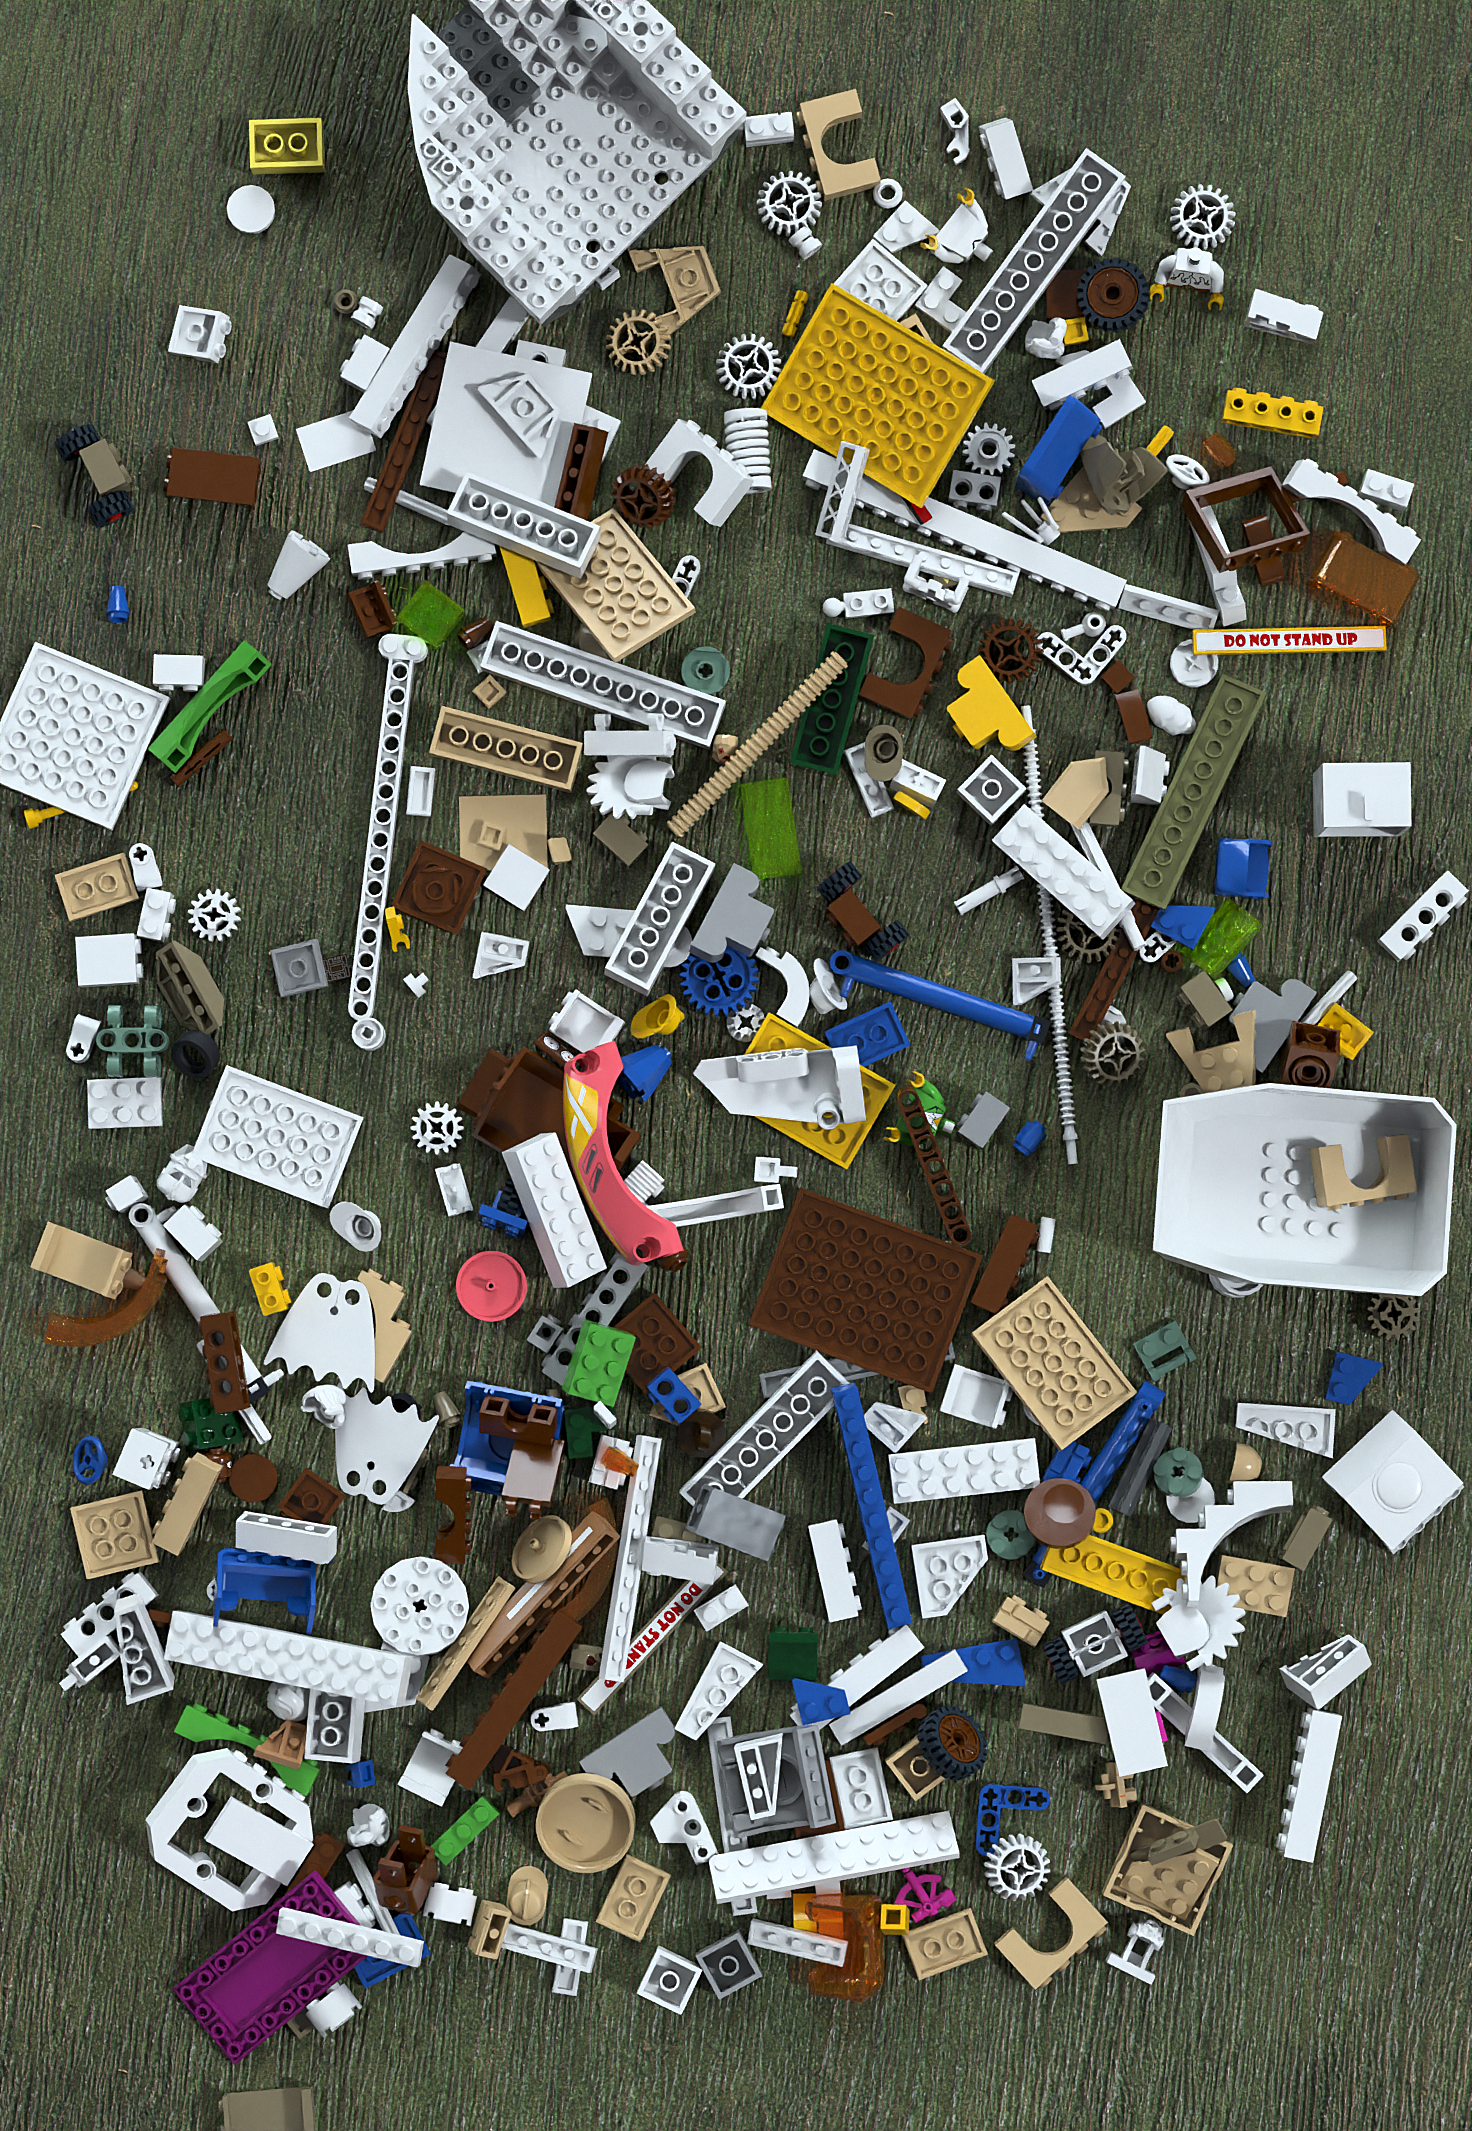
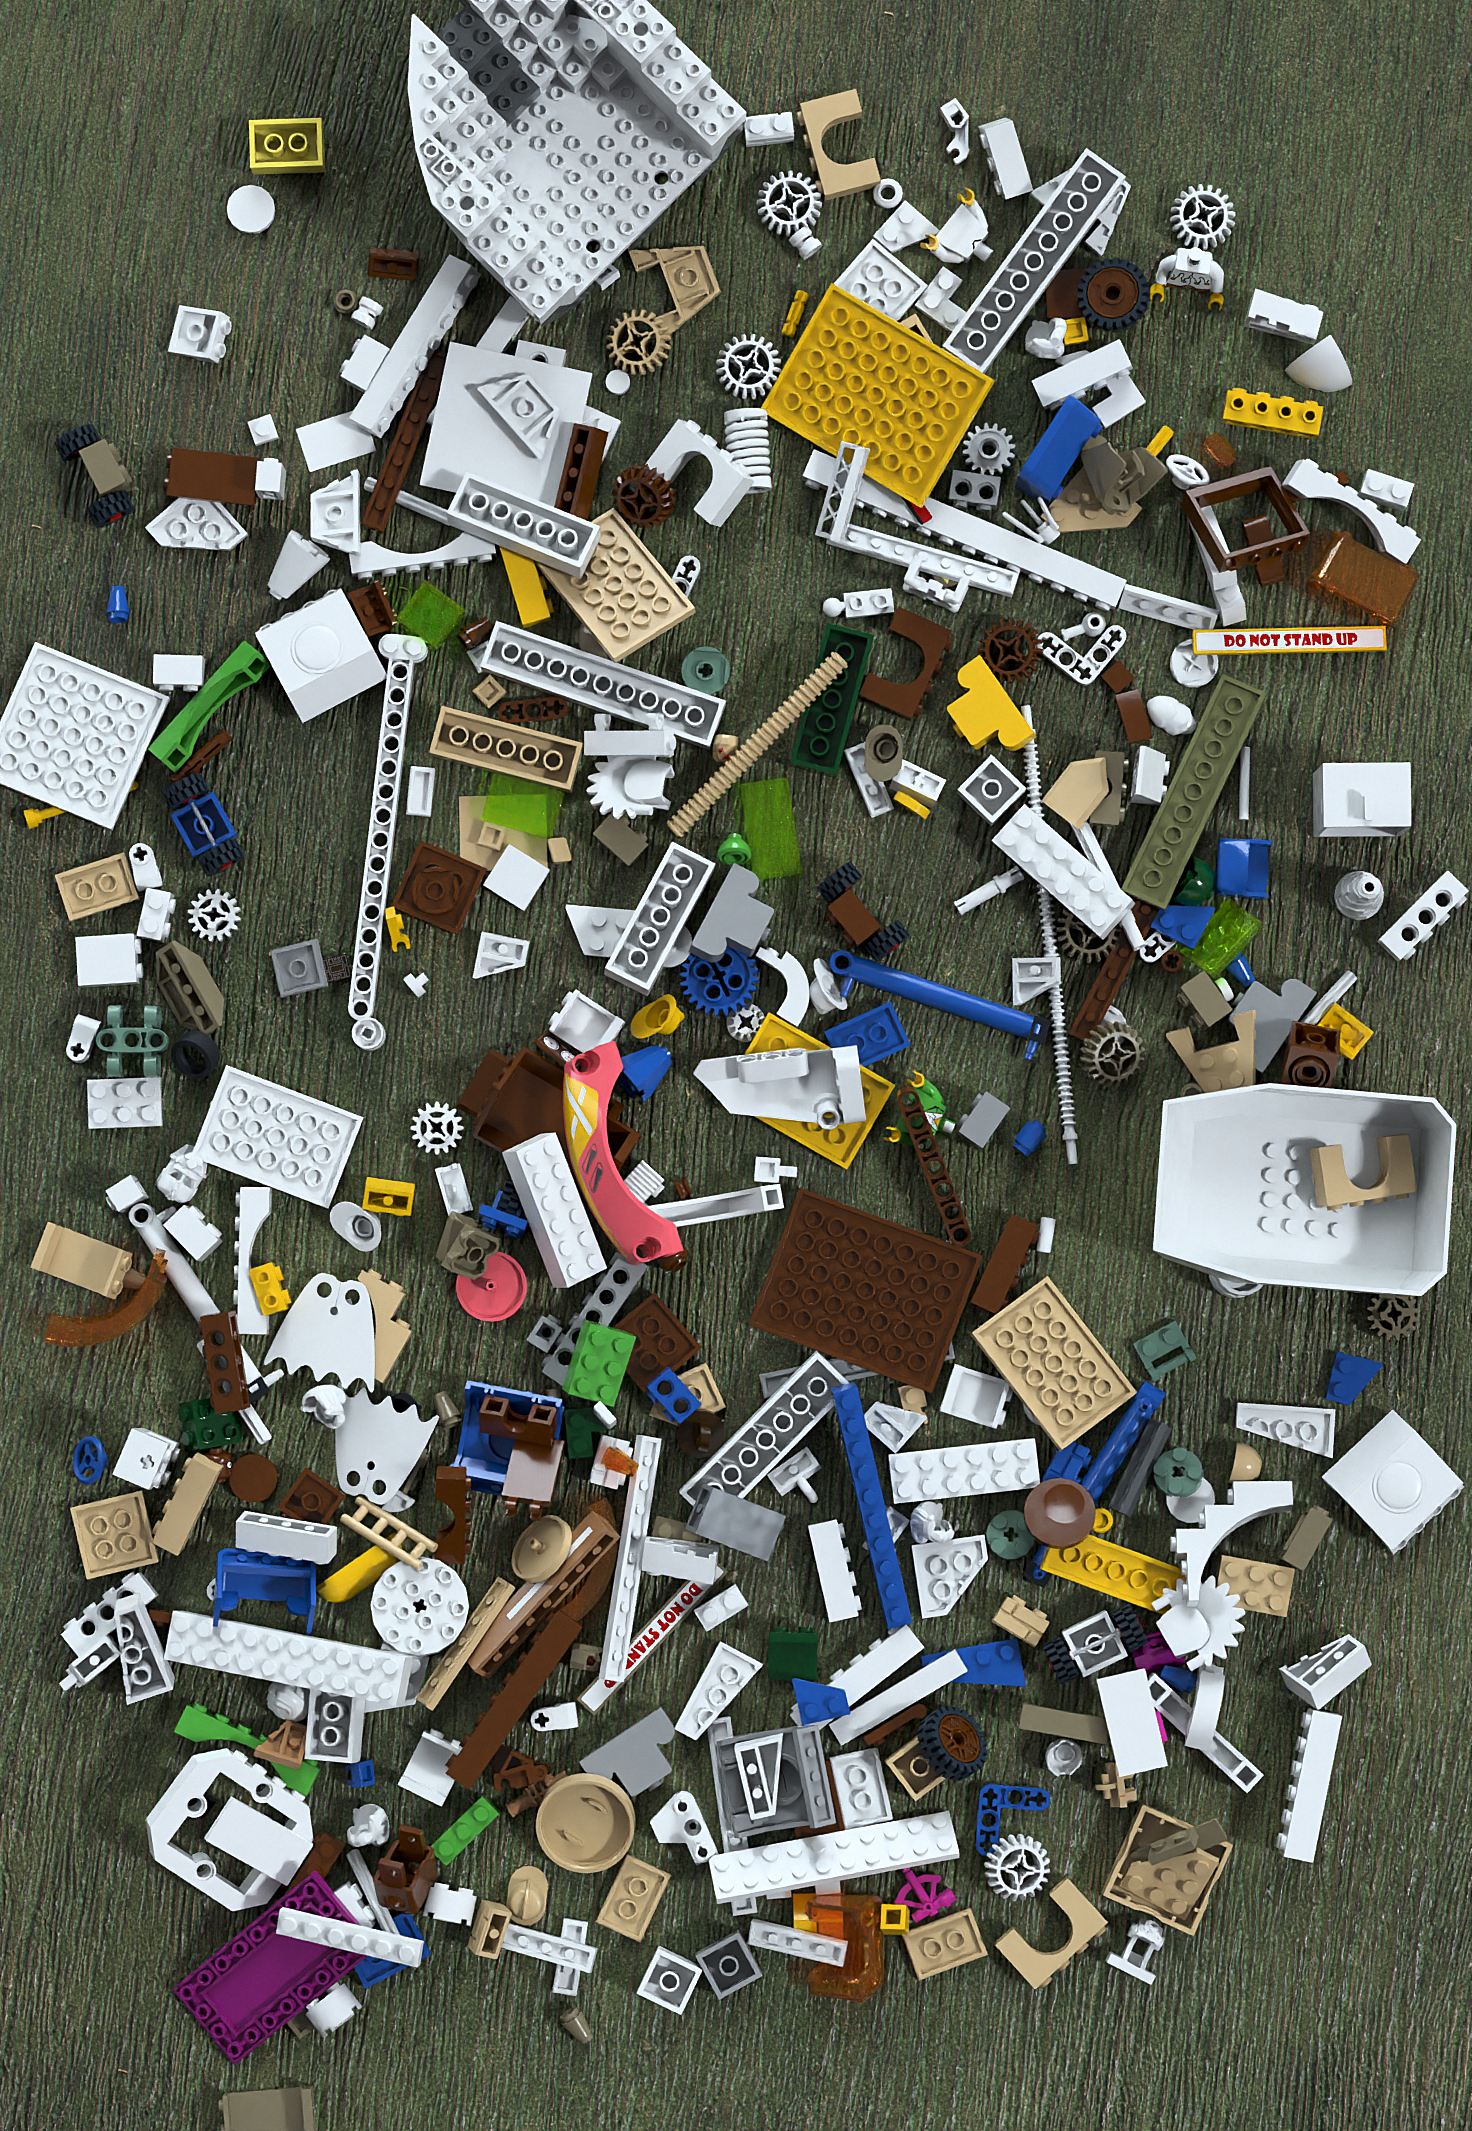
none -> white plate [145,498,248,551]
none -> brick [162,773,245,877]
none -> white arch [233,1187,272,1334]
none -> white brick [255,458,286,500]
none -> white panel [255,588,387,723]
none -> white wing [311,469,360,556]
none -> yellow brick [316,1532,402,1603]
none -> tan bar [340,1495,438,1571]
none -> yellow brick [362,1177,415,1216]
none -> reddish brown slope [368,248,419,281]
none -> dark tan piece [436,1211,499,1280]
none -> clear neon green plate [481,773,565,839]
none -> reddish brown beam [498,697,568,725]
none -> dark tan cone [560,2006,593,2045]
none -> white tile [606,370,630,395]
none -> reddish brown bush [674,1177,693,1201]
none -> bright green brick [717,833,751,865]
none -> white plate [767,1447,822,1503]
none -> white hair [910,1501,955,1544]
none -> white hair [1045,1738,1083,1776]
none -> dark green cylinder [1171,857,1215,906]
none -> white bar [1239,747,1250,820]
none -> white brick [1285,335,1352,392]
none -> white cone [1334,871,1384,920]

